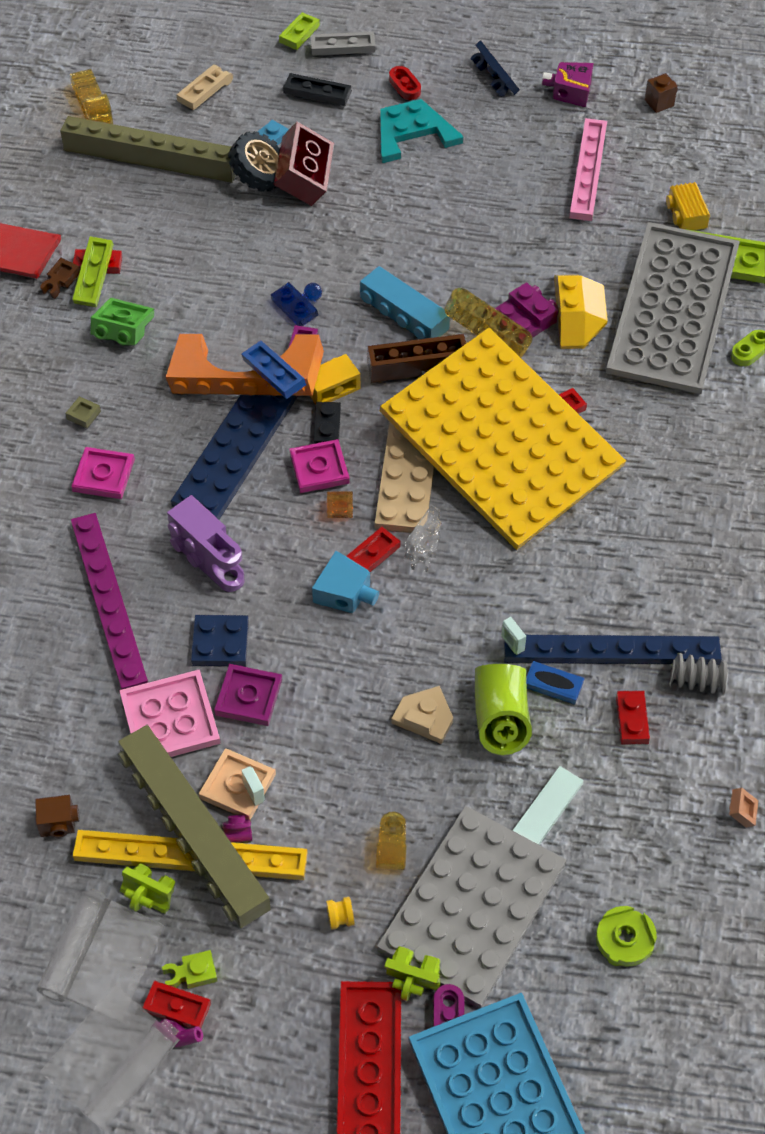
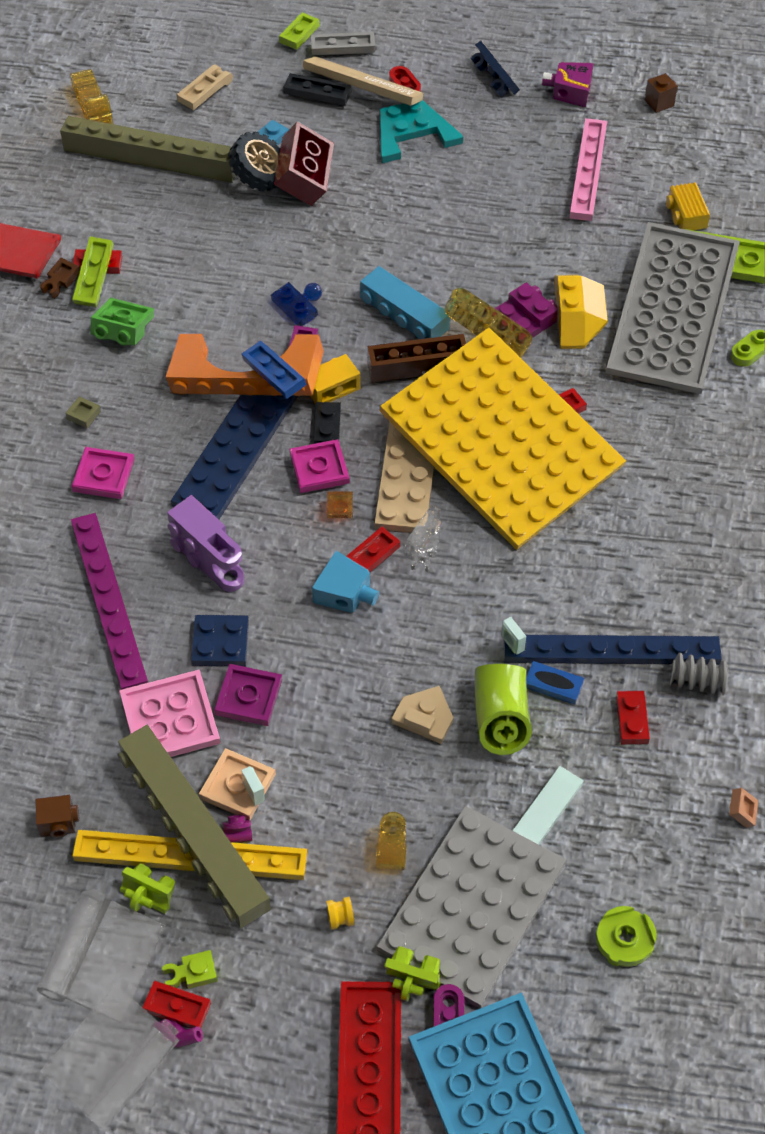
none -> tan tile [302,56,423,106]

